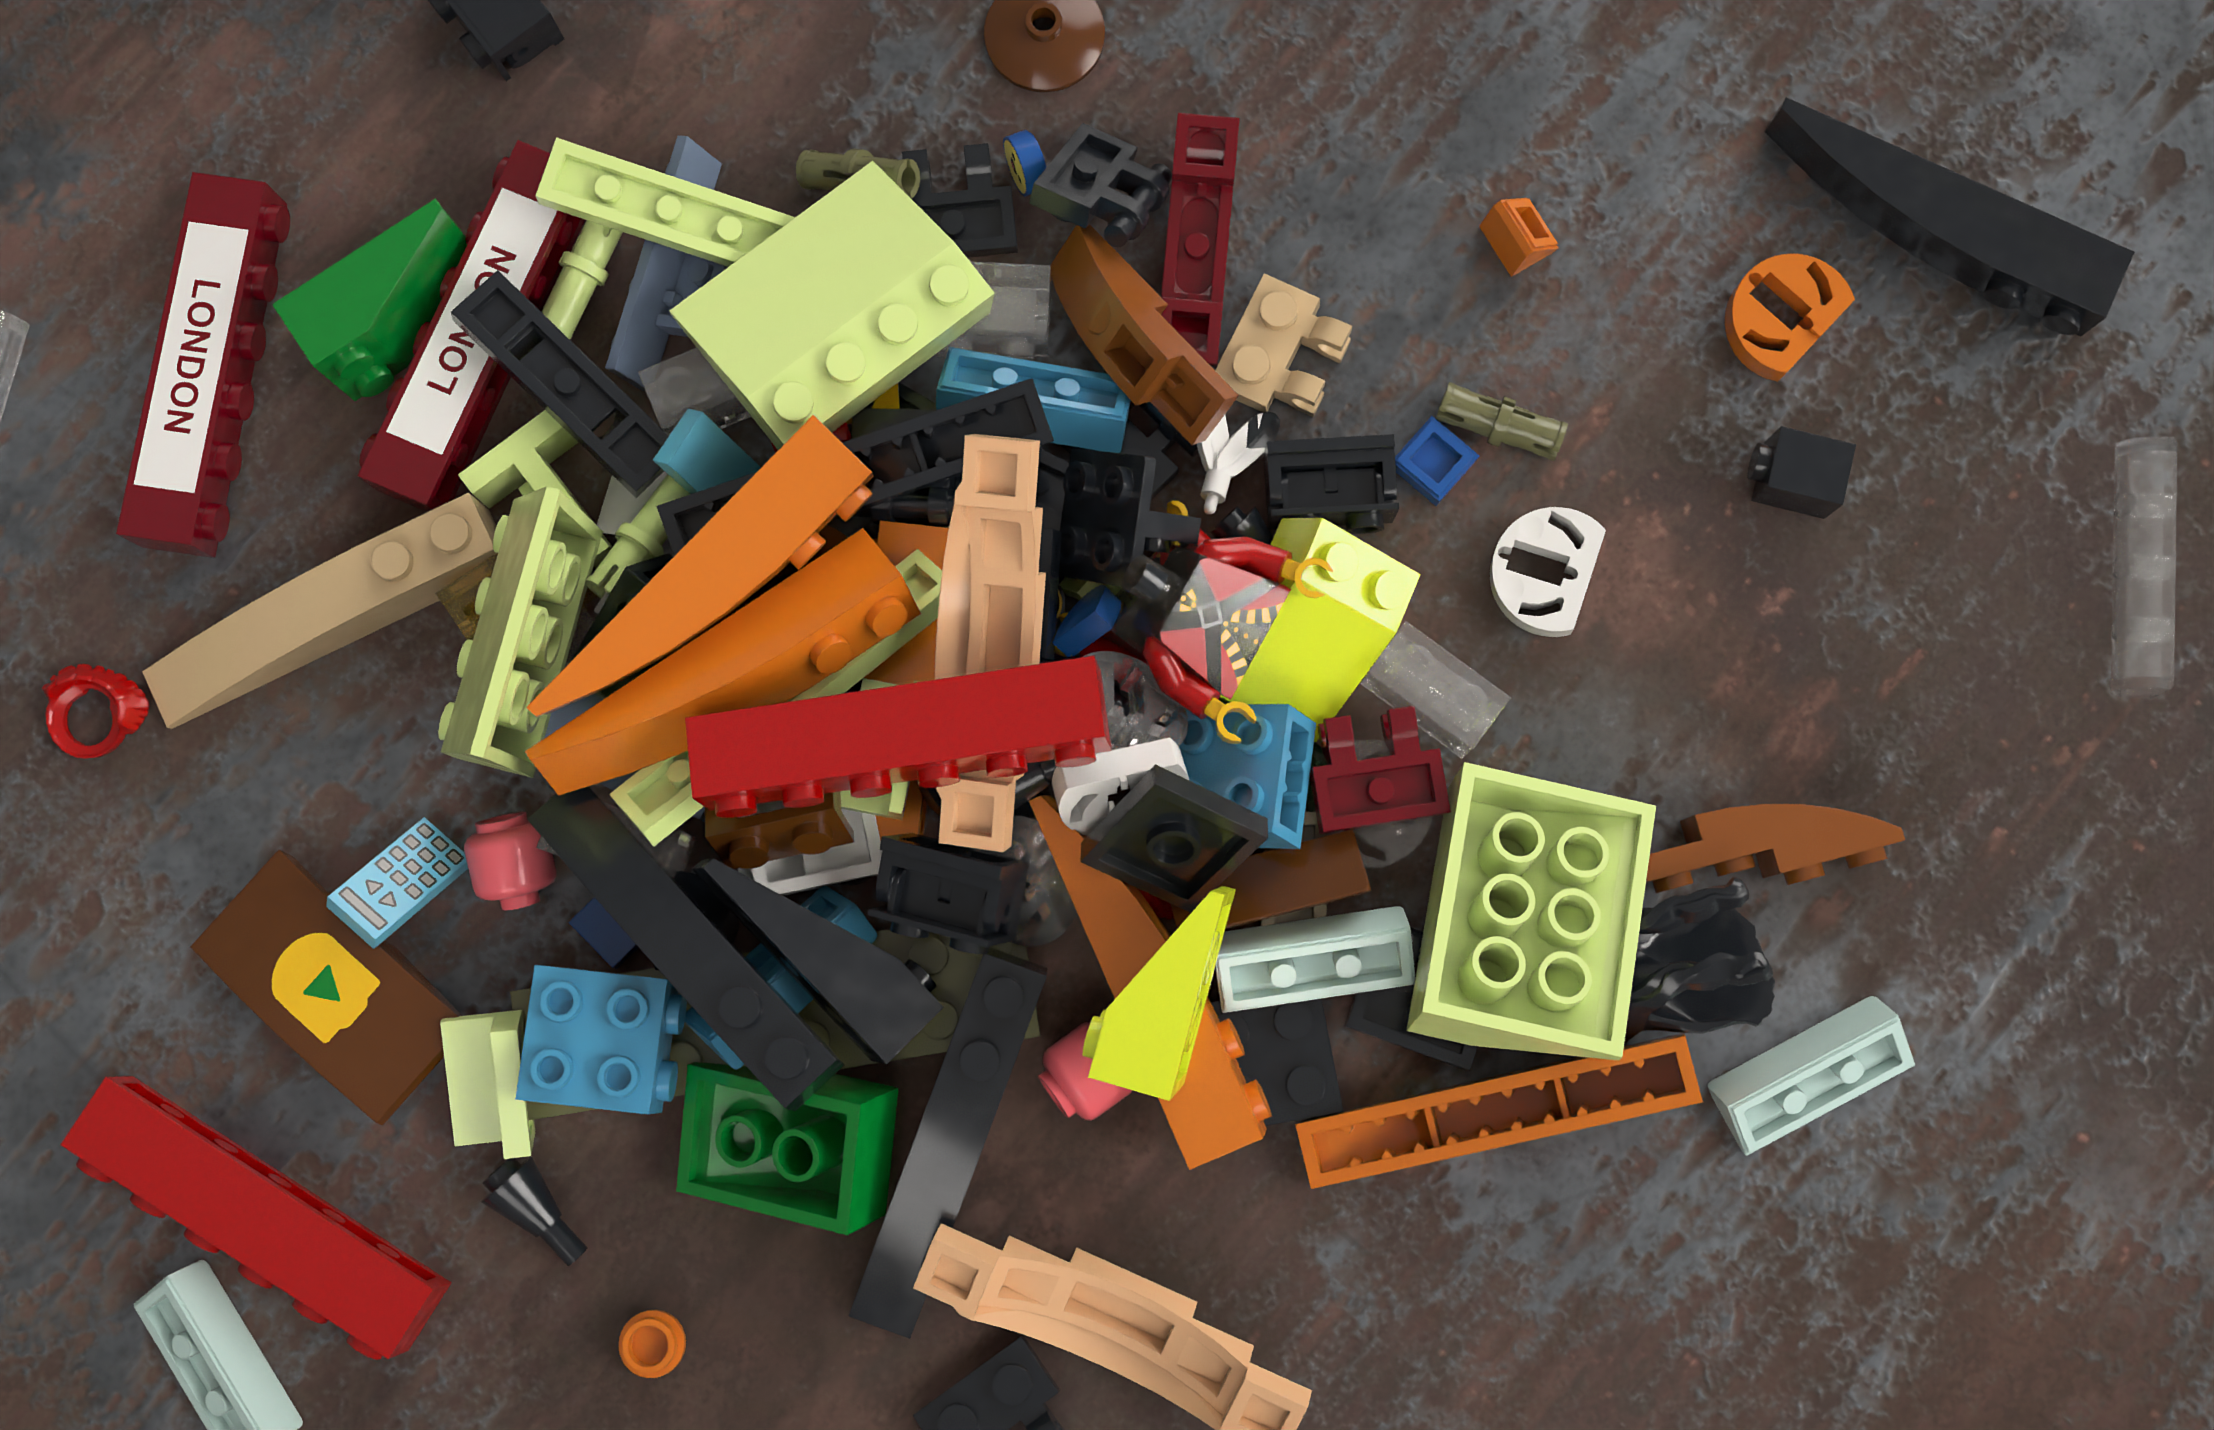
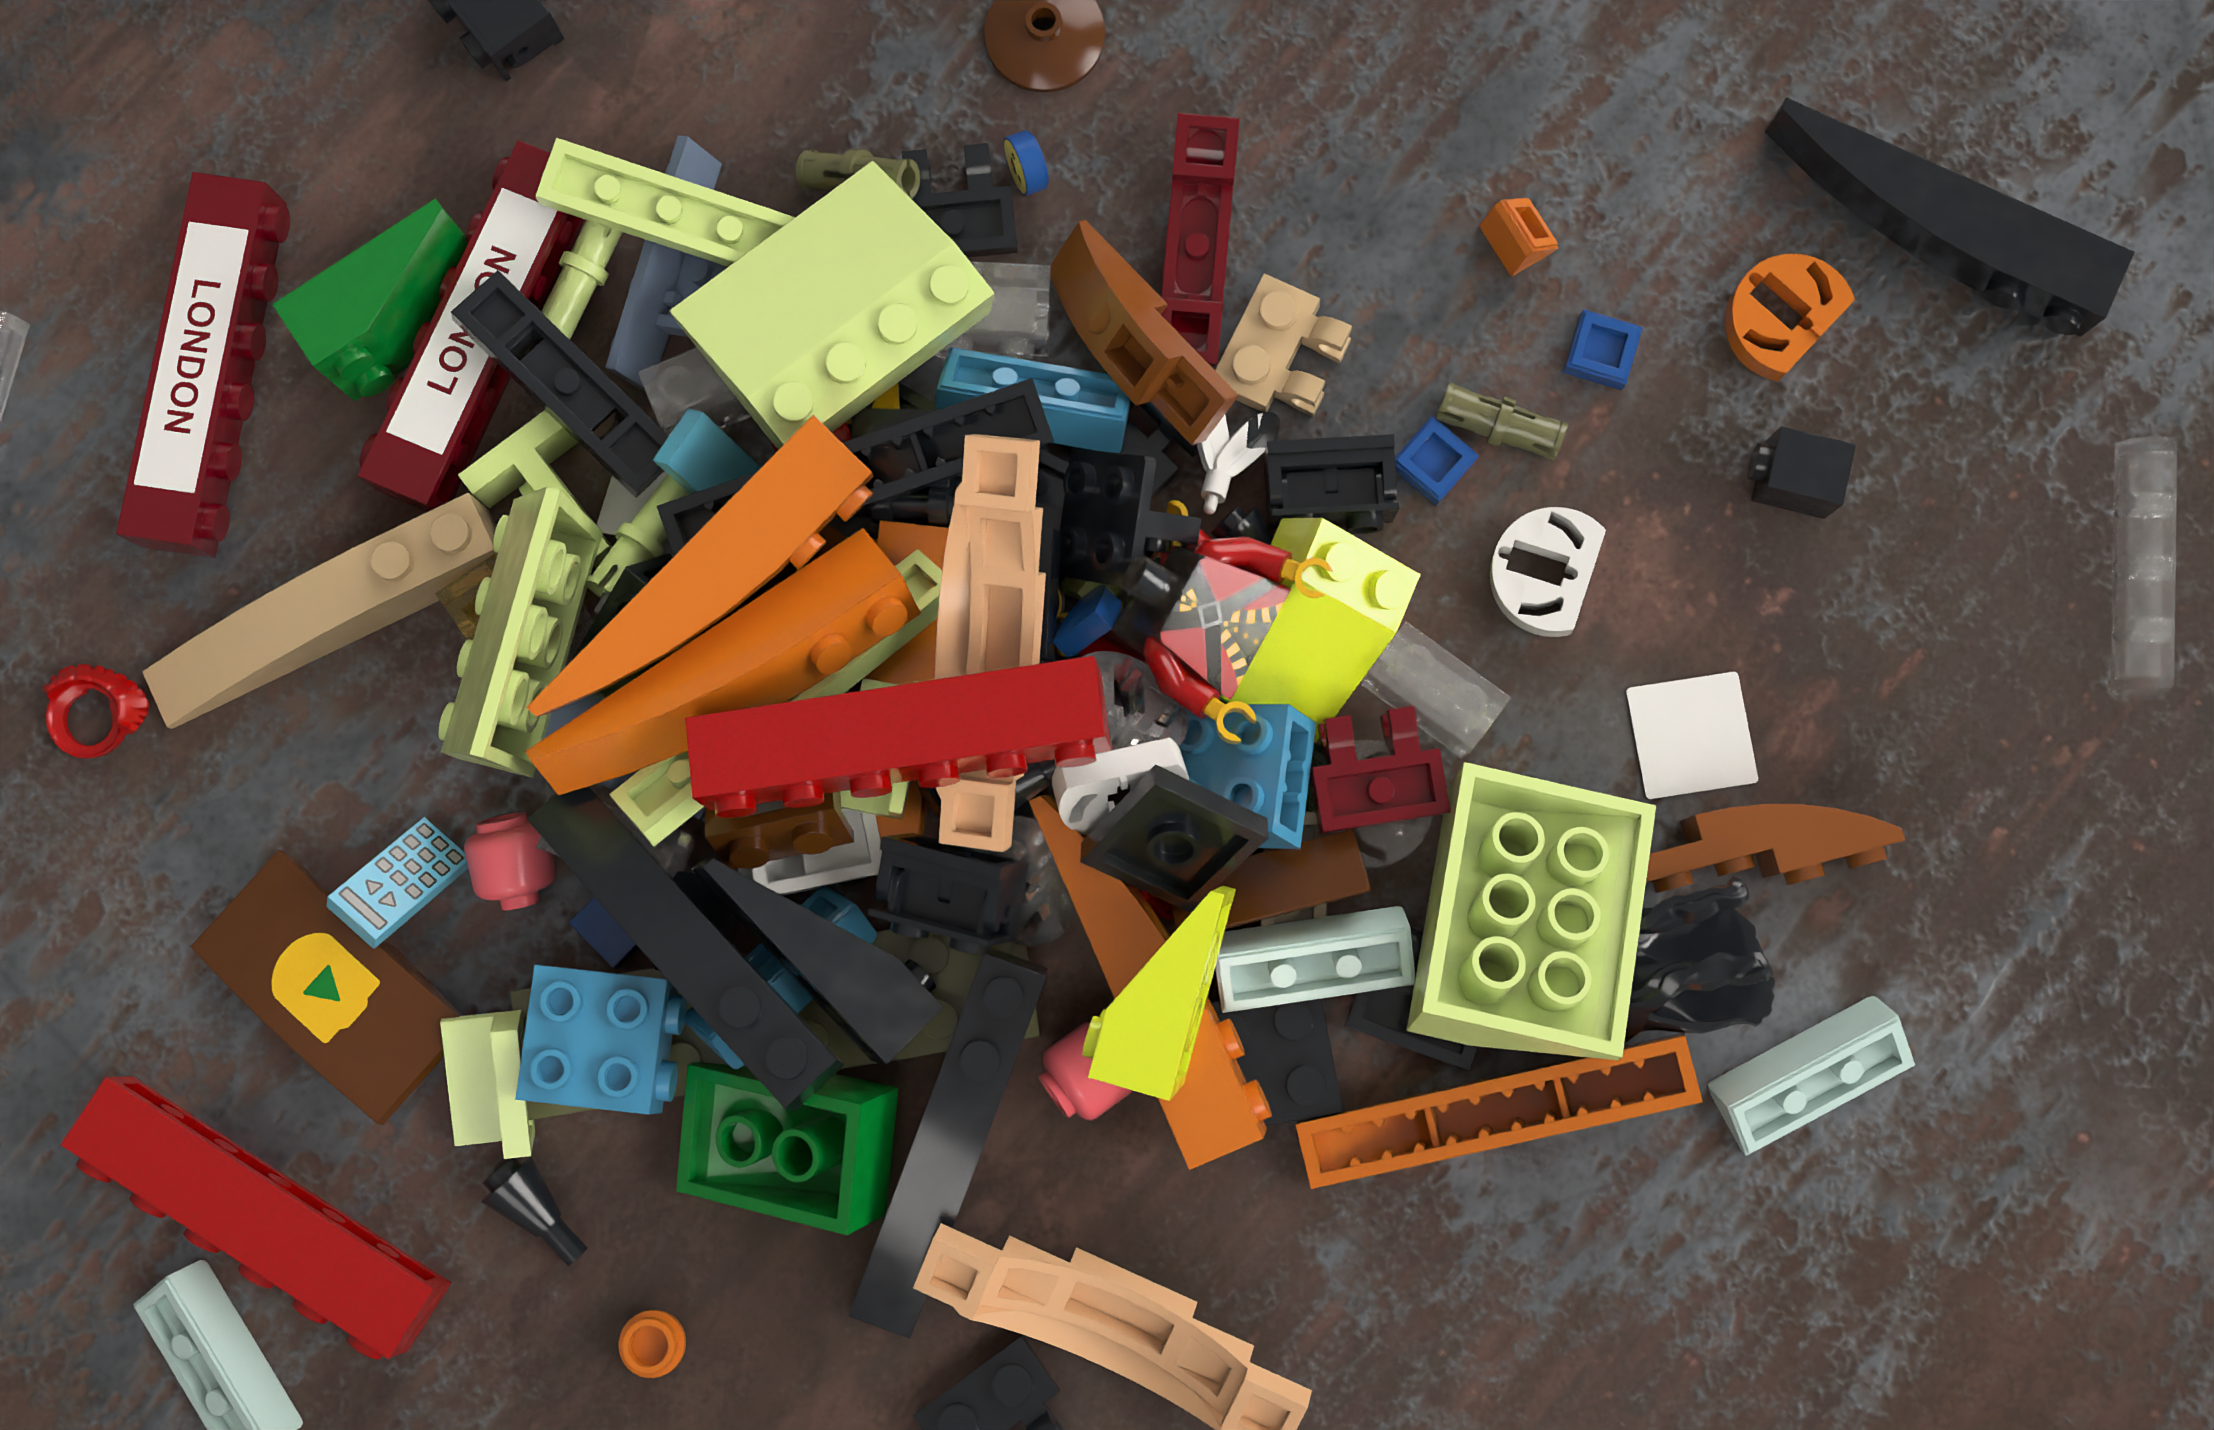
black plate [1029,123,1172,248] -> none
none -> blue tile [1562,309,1643,390]
none -> white sticker [1626,672,1758,799]

